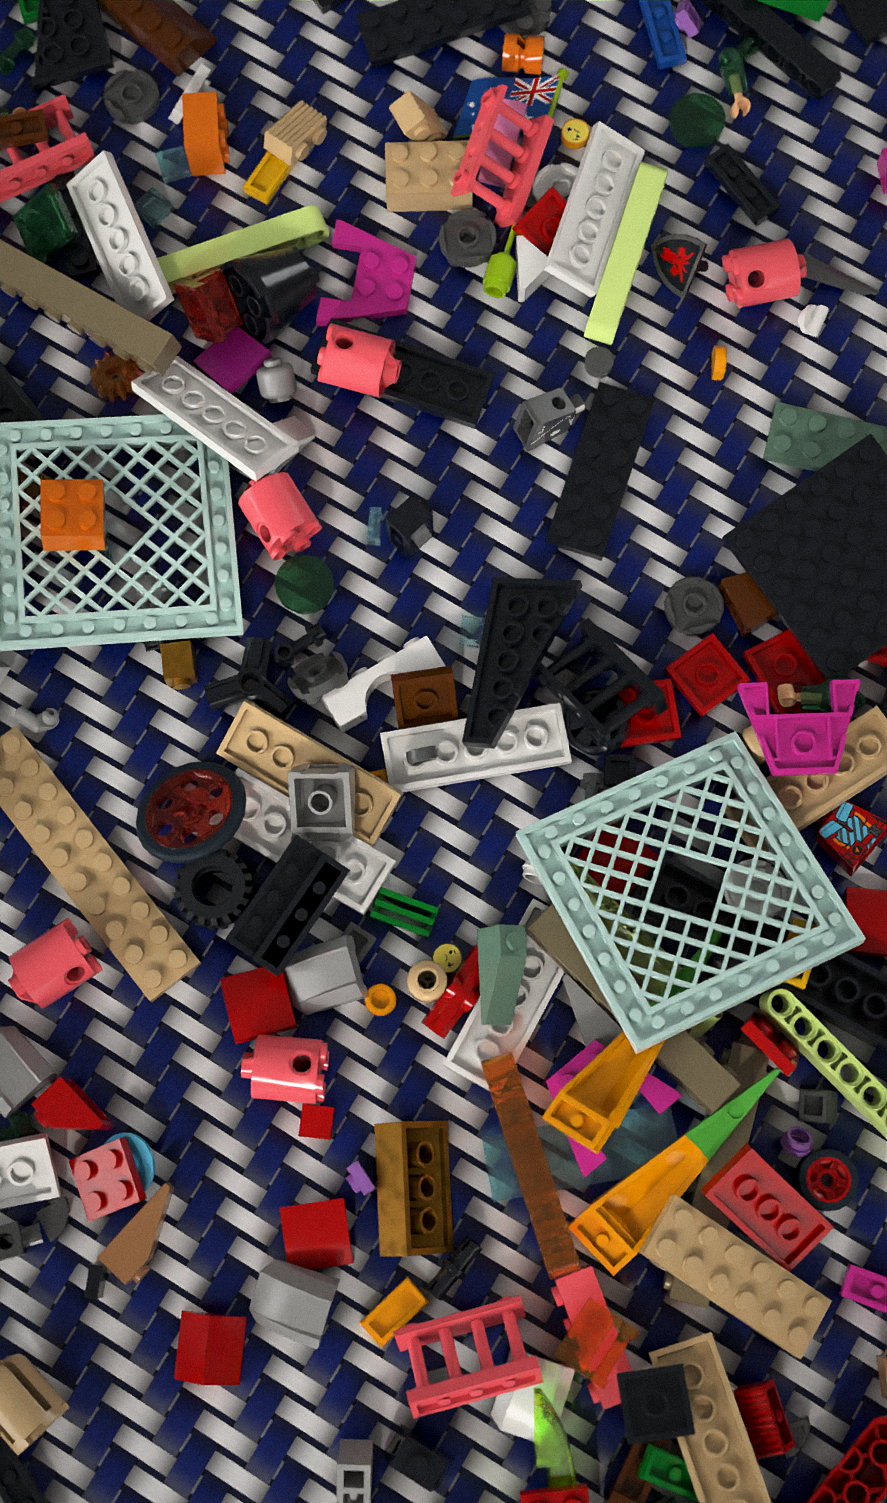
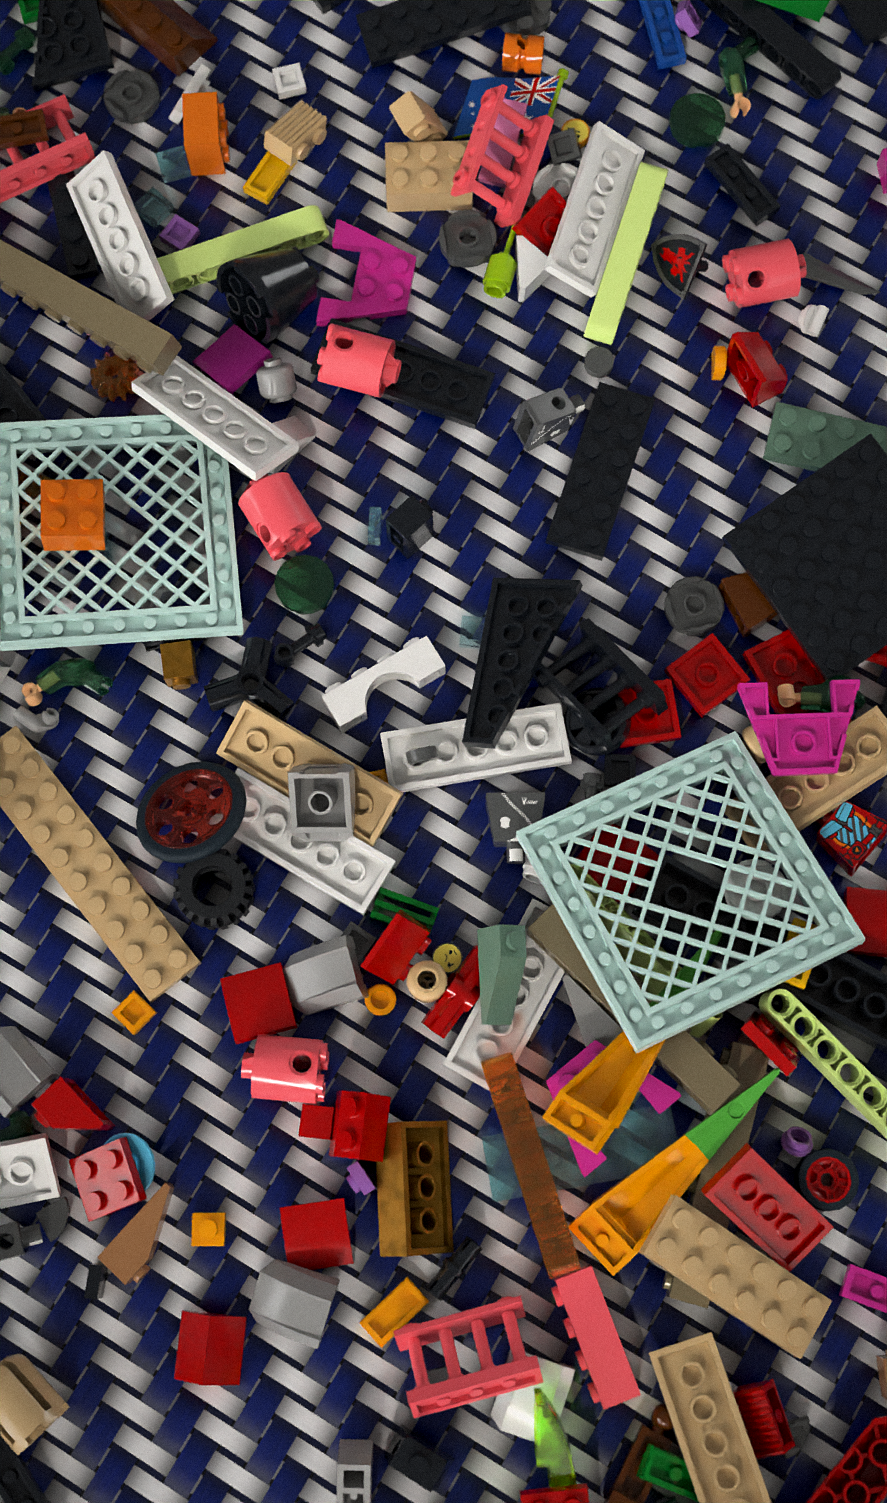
coral cylinder [8,918,103,1009] -> none
clear green plate [12,183,78,264] -> none
clear red bracket [173,268,243,344] -> none
black brick [225,834,350,977] -> none
dark grey plate [288,652,349,704] -> none
reddish brown plate [391,665,459,730] -> none
clear orange plate [553,1297,640,1390] -> none
black plate [616,1364,696,1445] -> none
dark grey slope [798,1089,838,1125] -> none
none -> clear green arm [22,658,113,707]
none -> light orange tile [111,990,157,1035]
none -> medium lavender plate [159,214,200,251]
none -> light orange plate [191,1213,226,1246]
none -> white plate [272,63,307,99]
none -> red slope [329,1090,391,1162]
none -> red slope [360,909,432,985]
none -> dark grey torso [485,792,545,864]
none -> dark grey tile [547,128,582,165]
none -> red slope [727,332,788,408]

